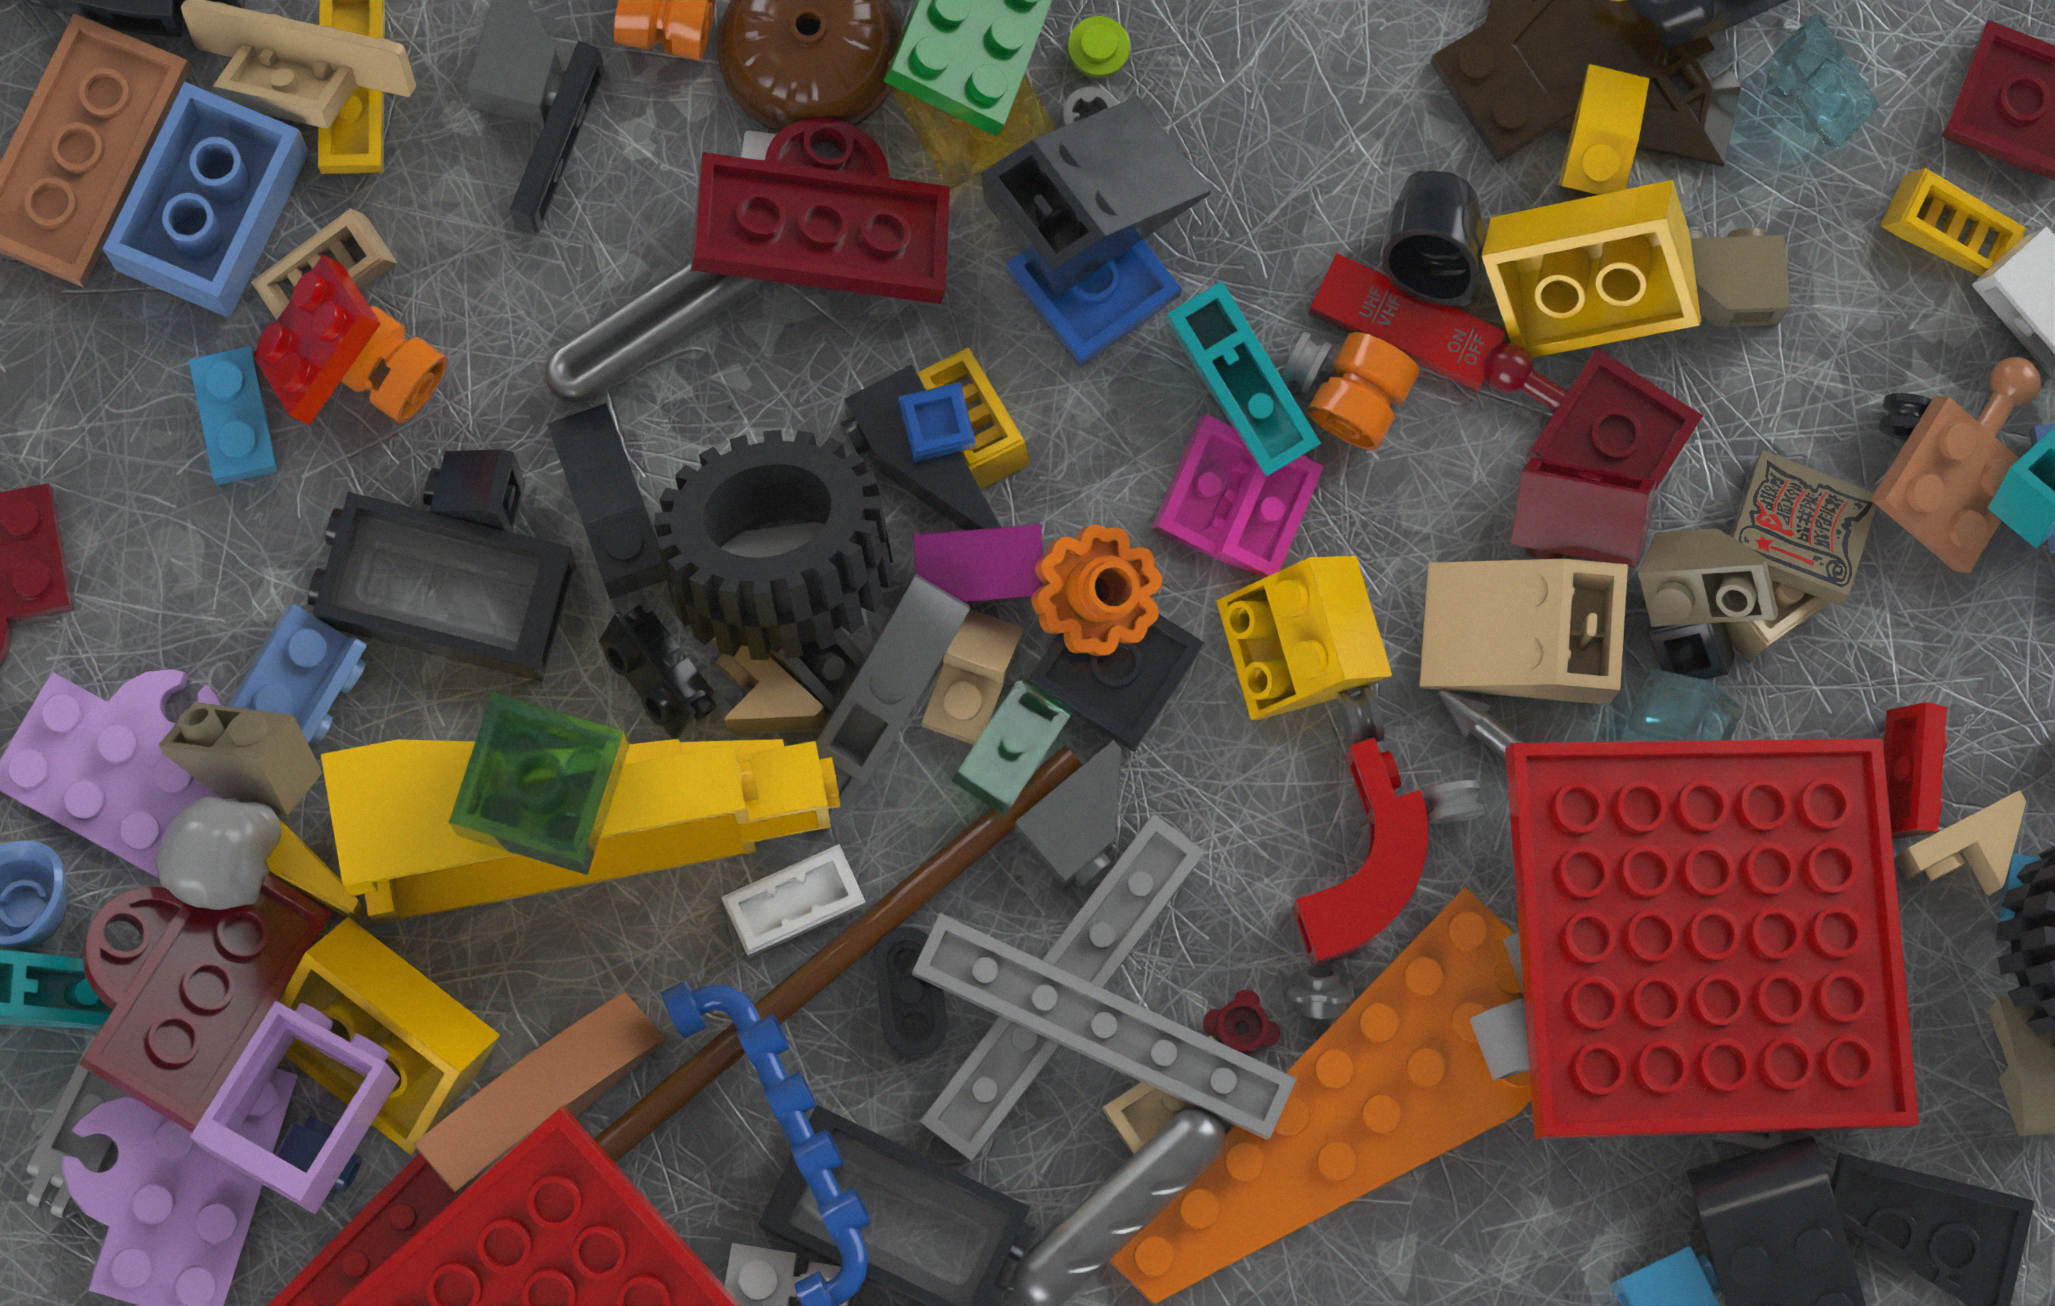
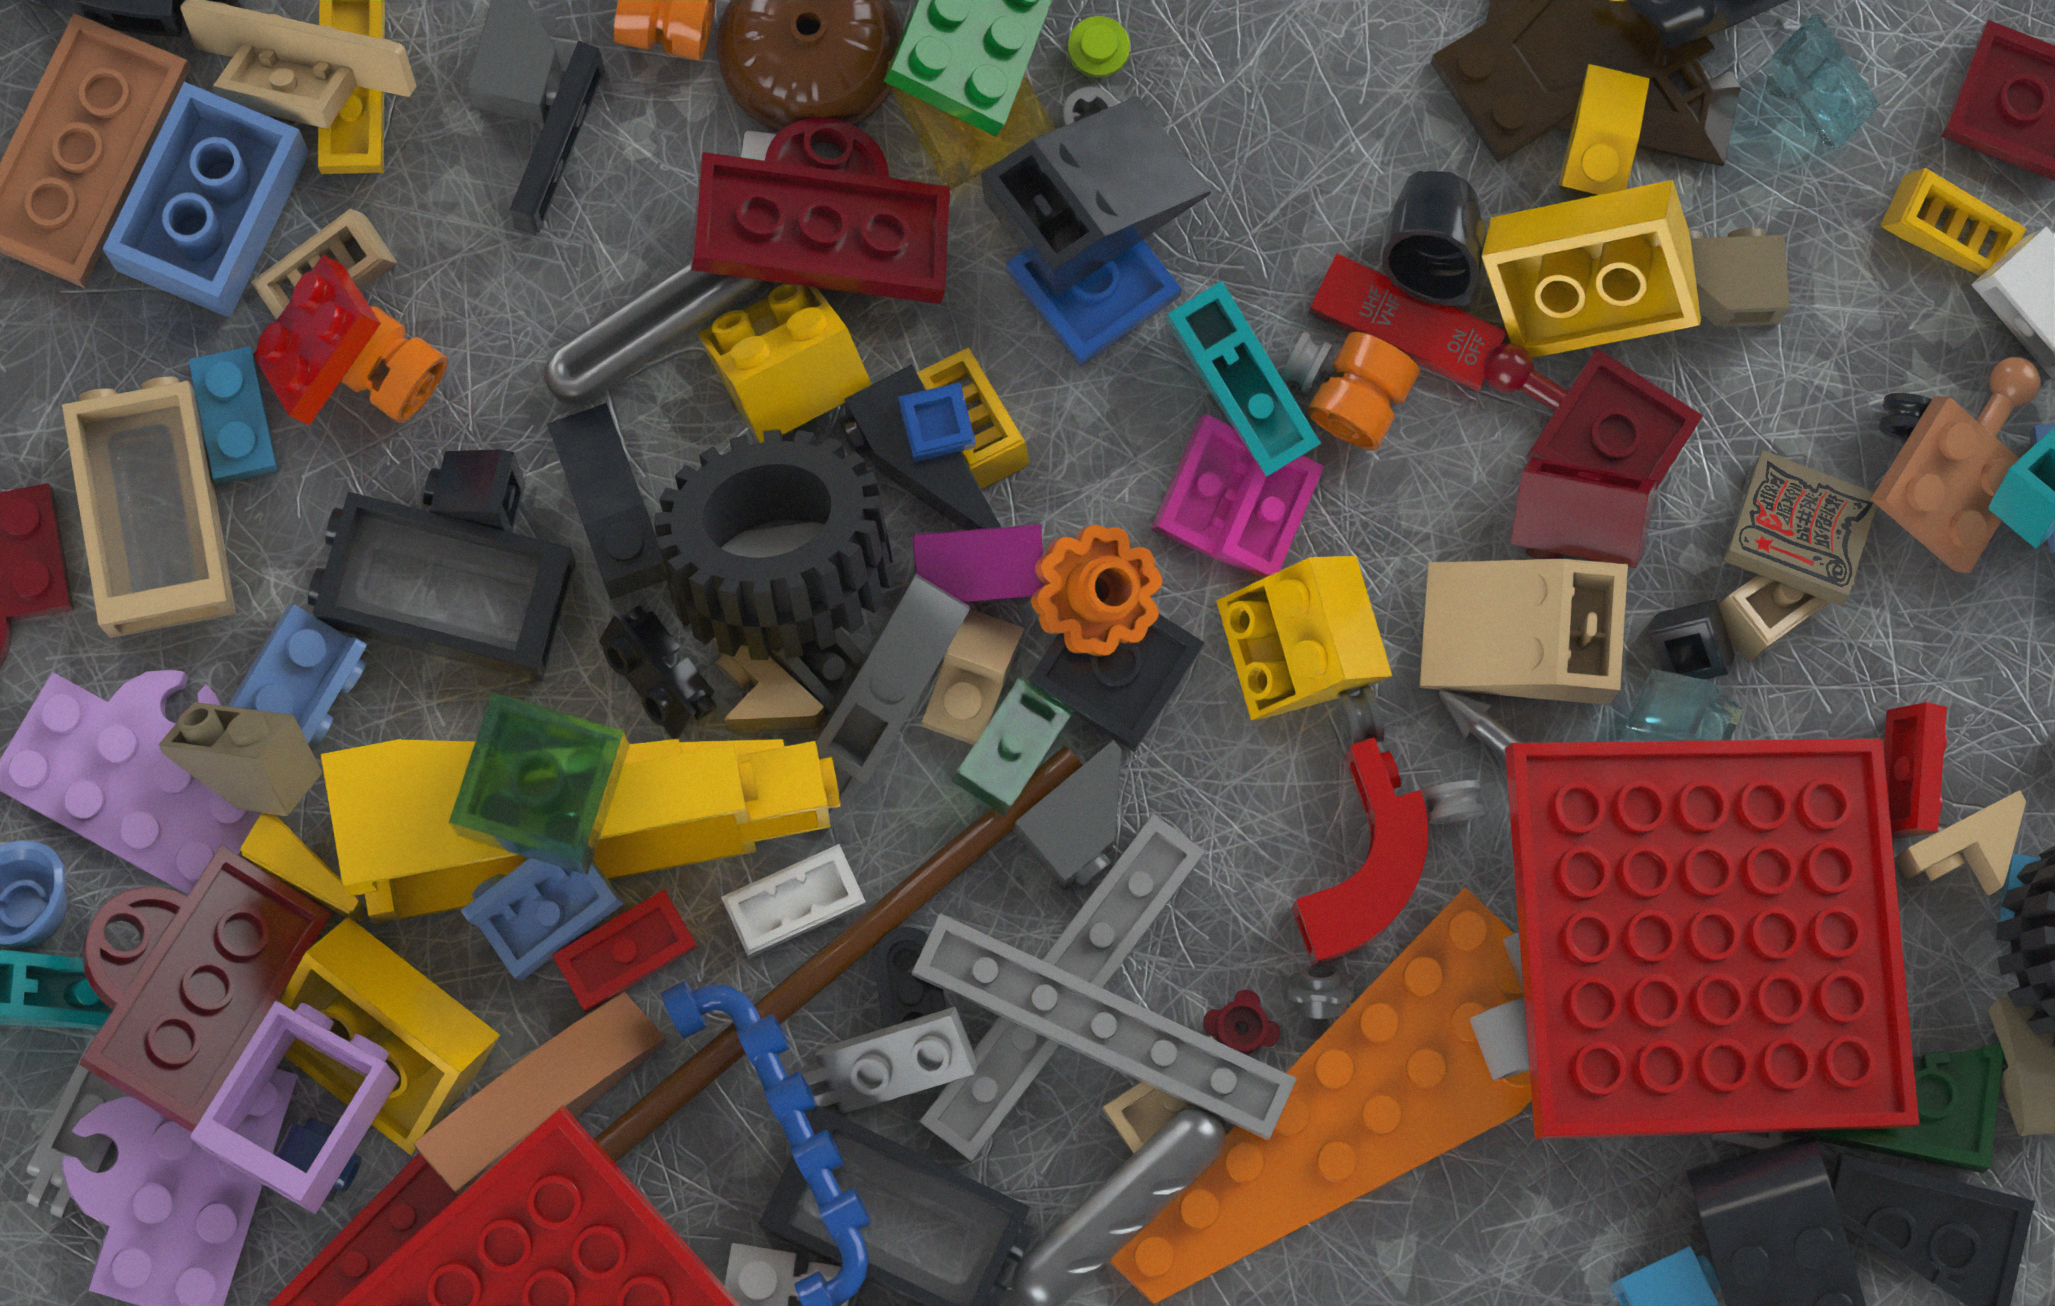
light grey hair [155,797,281,910] -> none
dark tan slope [1638,528,1778,627] -> none
none -> piece [62,377,236,638]
none -> medium blue bracket [461,843,624,981]
none -> red plate [552,890,698,1013]
none -> yellow slope [697,283,872,443]
none -> light grey hinge [797,1007,978,1114]
none -> dark green wing [1792,1044,2004,1173]

